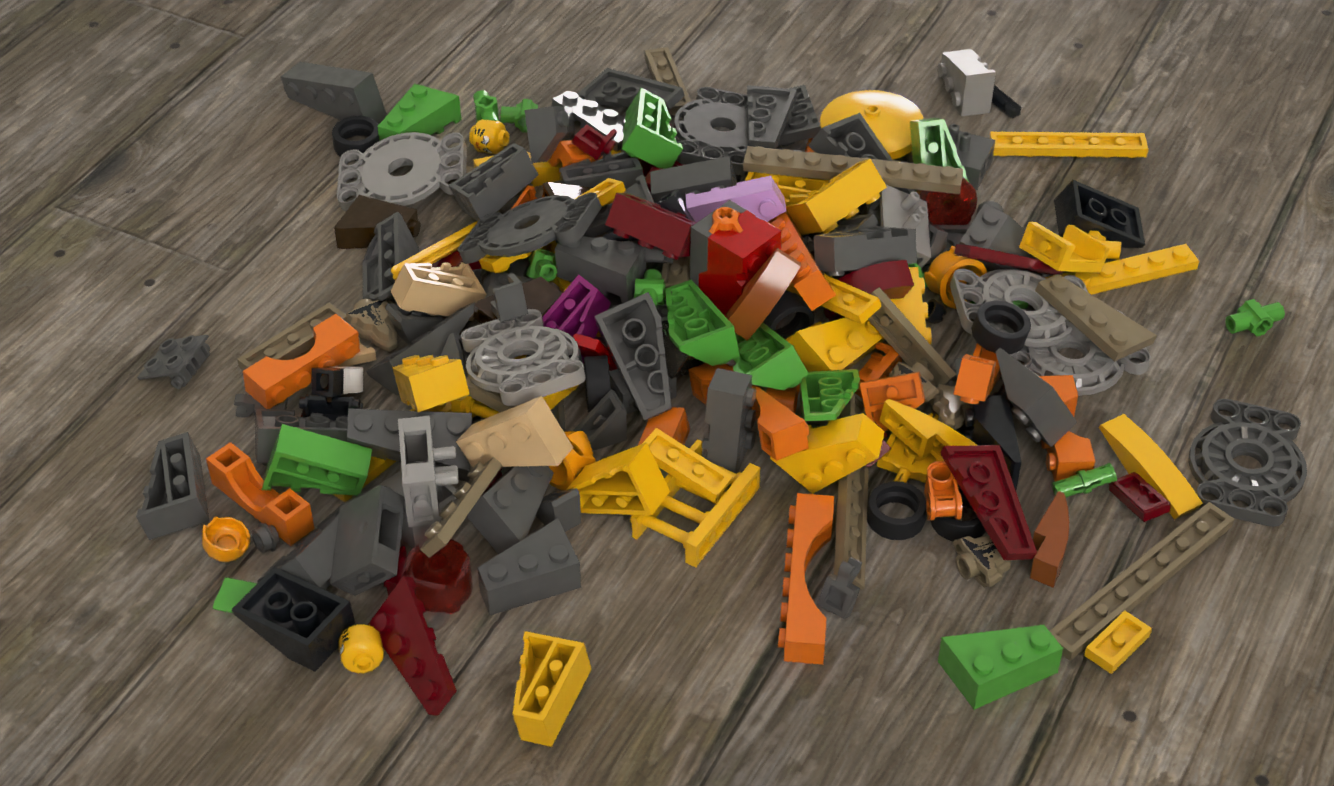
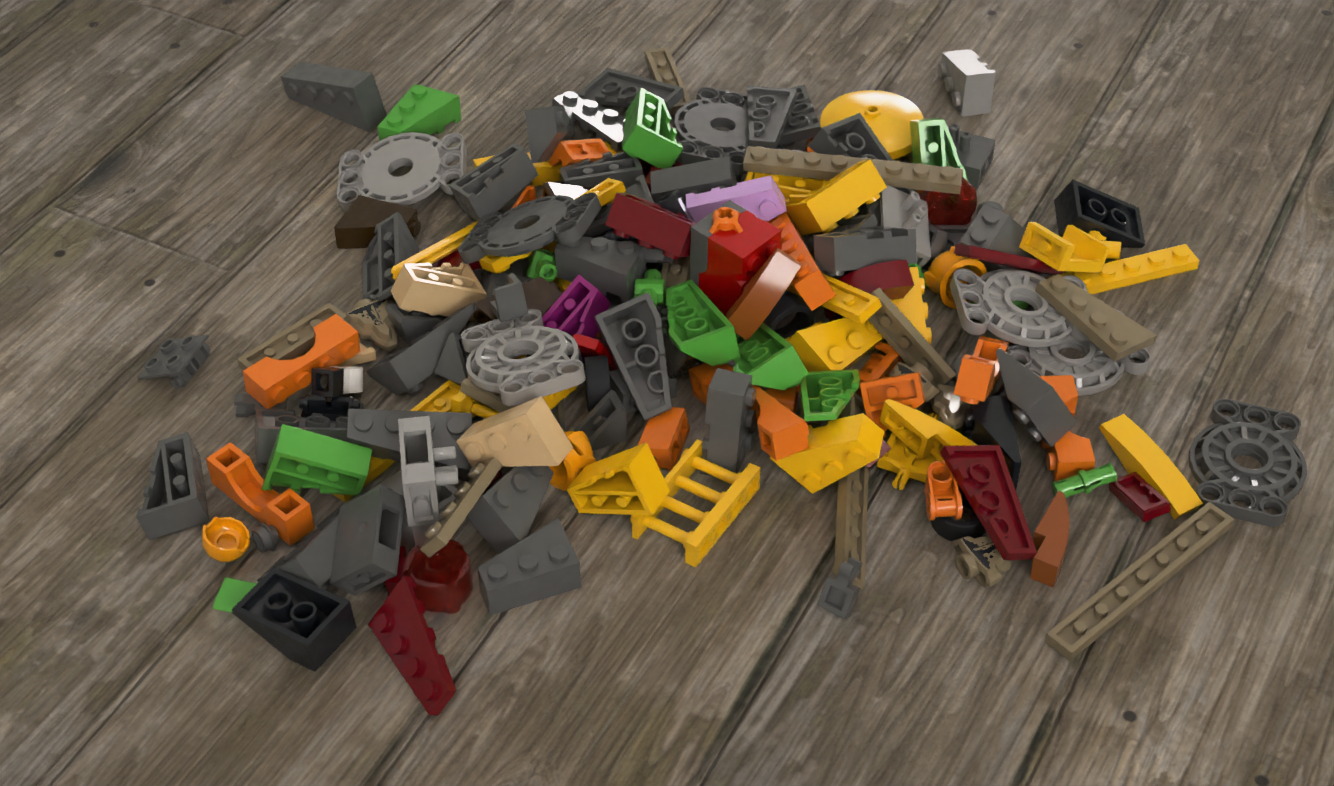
black tyre [332,116,379,161] -> none
yellow head [338,624,384,674] -> none
yellow wedge [392,355,470,412] -> none
yellow head [469,120,510,154] -> none
bright green axle [473,90,499,123] -> none
bright green axle [501,99,538,132] -> none
yellow wedge [513,631,592,747] -> none
dark grey slope [536,488,581,532] -> none
dark red bracket [571,124,618,160] -> none
yellow plate [642,428,733,503] -> none
orange arch [778,493,834,665] -> none
black tyre [867,481,927,540] -> none
black hinge [925,299,947,324] -> none
bright green wedge [938,625,1063,710] -> none
black tyre [971,300,1031,354] -> none
yellow plate [990,132,1148,158] -> none
black axle [992,85,1022,118] -> none
yellow plate [1084,610,1152,674] -> none
bright green axle [1225,299,1285,337] -> none

